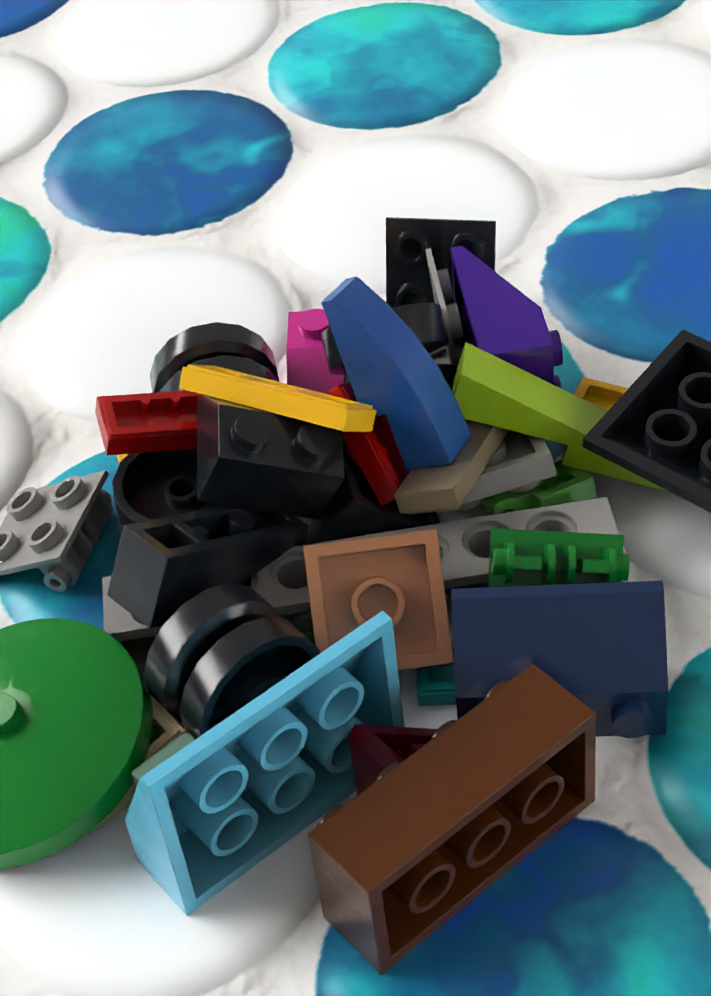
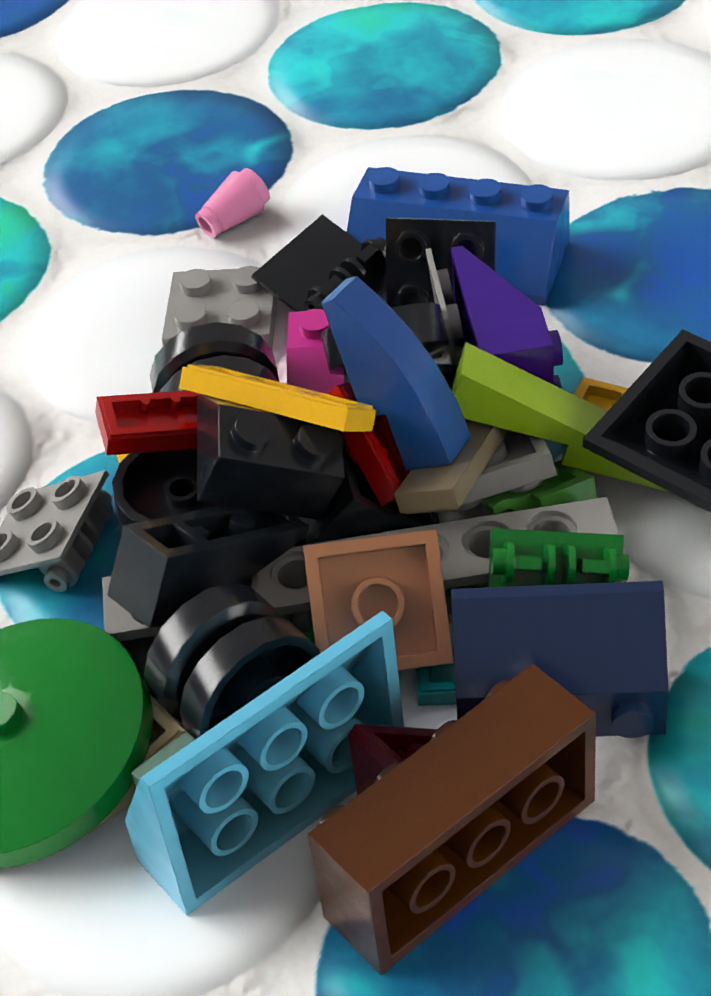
none -> light grey plate [162,266,277,350]
none -> bright pink cone [195,168,270,238]
none -> black hinge [251,214,386,312]
none -> blue slope [347,167,570,306]

